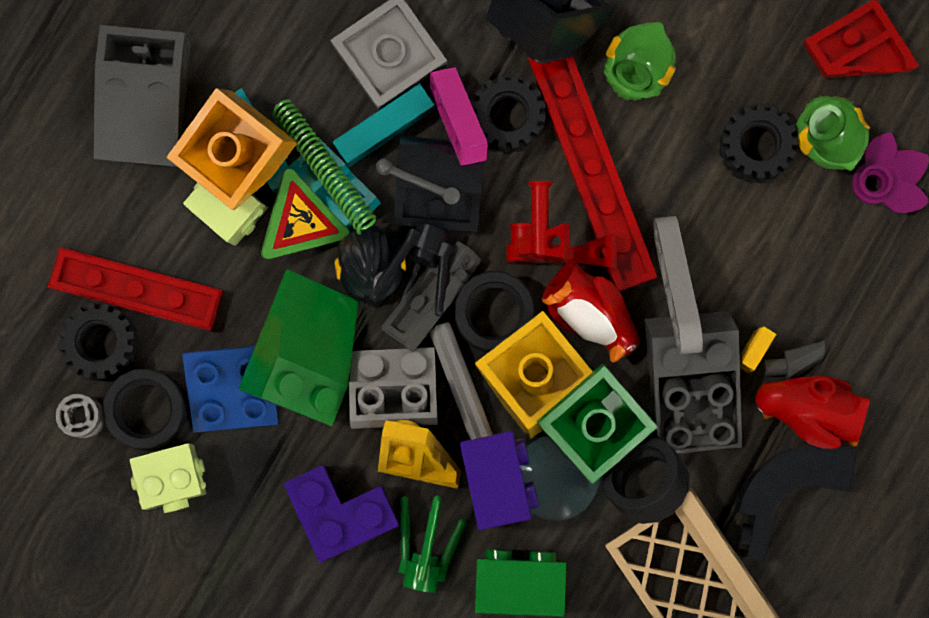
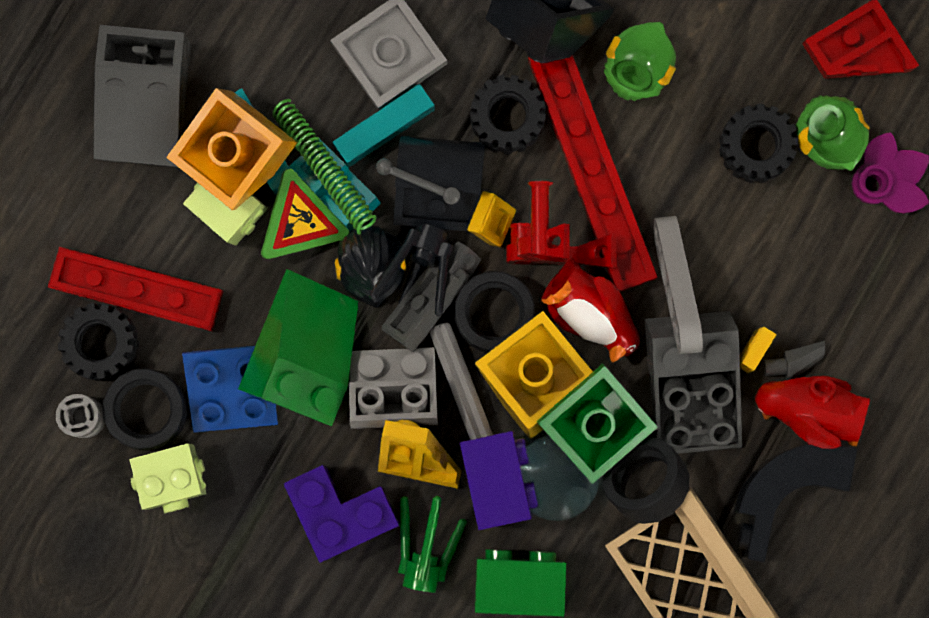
dark pink piece [430,67,488,166] -> none
none -> yellow tile [467,191,516,248]

